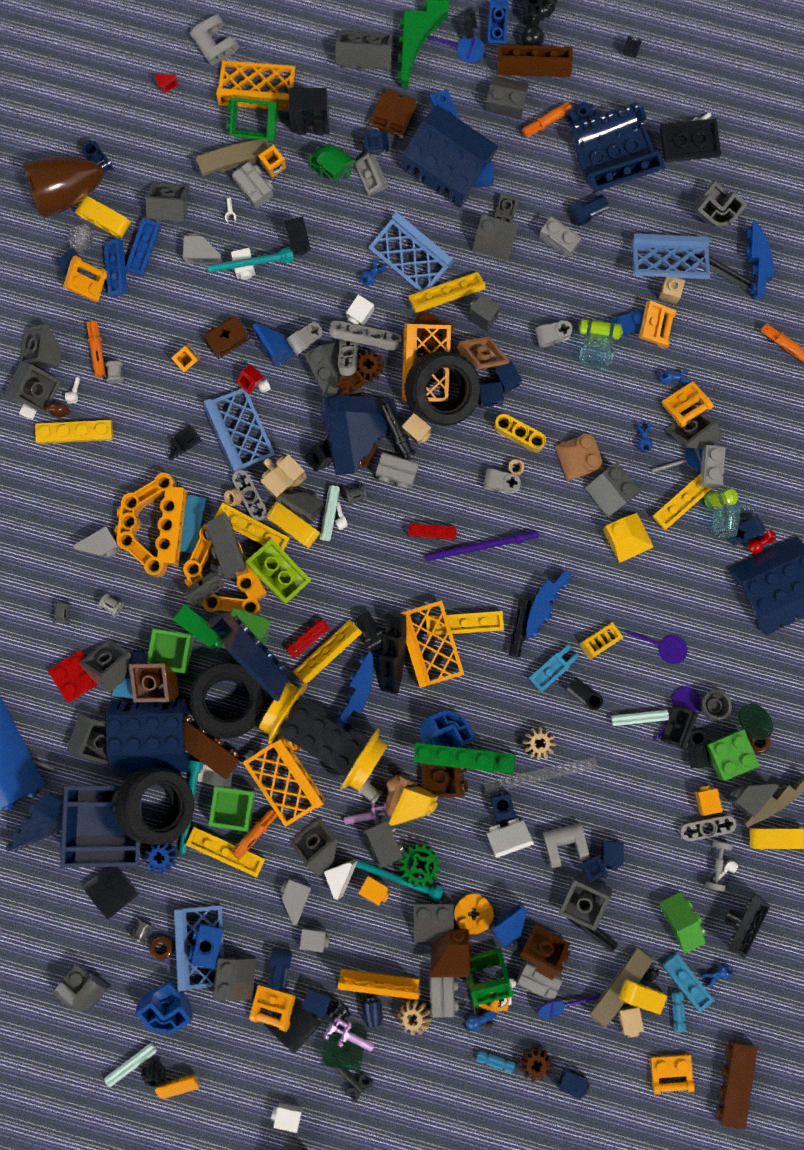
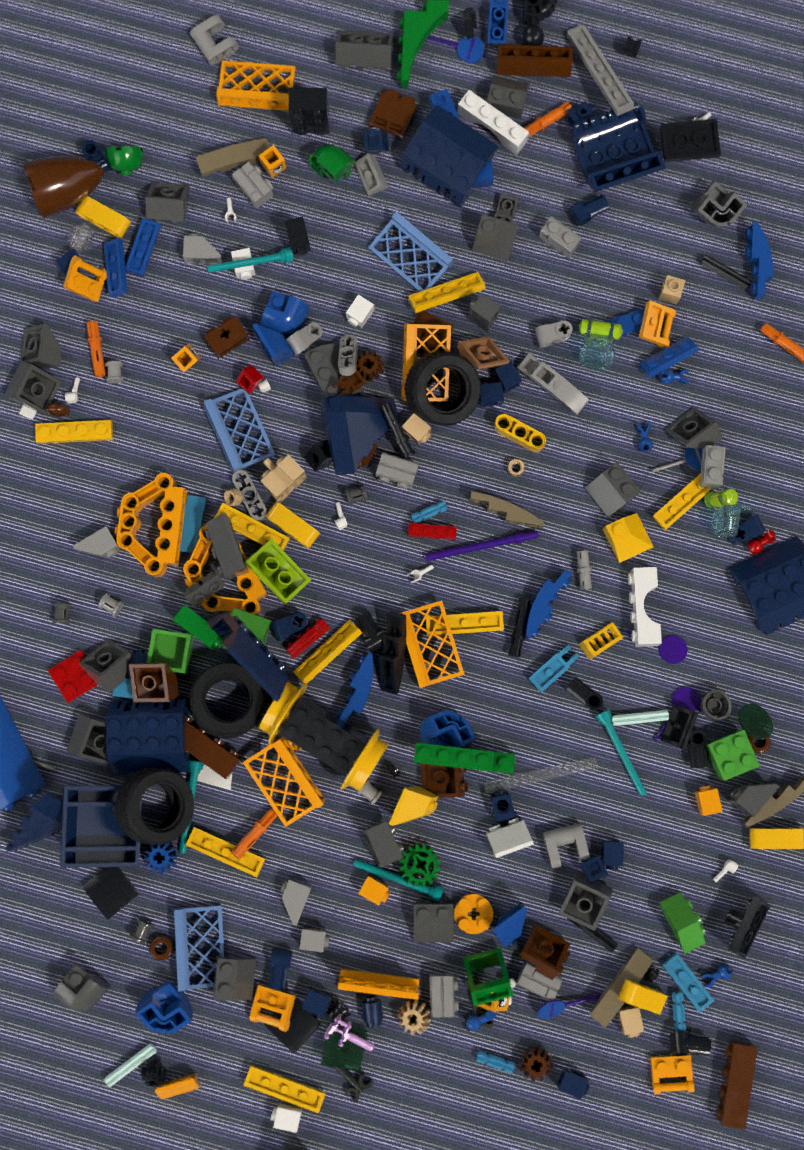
red slope [154,74,179,94] -> none
black slope [168,424,202,460] -> none
blue brick [188,923,224,969] -> none
bright green piece [208,786,256,832] -> none
green window [227,95,278,141] -> none
dark grey slope [277,492,324,524] -> none
dark grey slope [290,817,338,877] -> none
light aqua axle [320,485,340,541] -> none
white slope [324,859,358,900] -> none
light grey beam [328,321,402,350] -> none
lavender piece [344,802,391,825] -> none
blue arm [360,259,386,286] -> none
medium nougat slope [386,775,419,817] -> none
reddish brown slope [430,929,471,978] -> none
light grey piece [483,469,521,493] -> none
tan gear [523,727,556,760] -> none
medium nougat slope [555,433,603,481] -> none
medium blue fence [631,233,710,279] -> none
light orange plate [662,381,714,428] -> none
light grey beam [679,815,736,841] -> none
light grey wheel [705,841,733,892] -> none
none -> green cylinder [105,146,143,175]
none -> yellow plate [244,1064,326,1113]
none -> blue brick [261,291,310,339]
none -> dark blue piece [270,613,309,641]
none -> white hand [407,564,434,583]
none -> dark azure axle [411,500,448,524]
none -> white arch [457,90,529,155]
none -> dark tan slope [469,491,544,529]
none -> light grey slope [517,353,589,415]
none -> light grey plate [567,24,634,116]
none -> light grey pin [576,550,592,590]
none -> teal piece [595,709,646,796]
none -> white arch [628,567,662,647]
none -> blue plate [639,336,698,378]
none -> black piece [670,1032,712,1056]

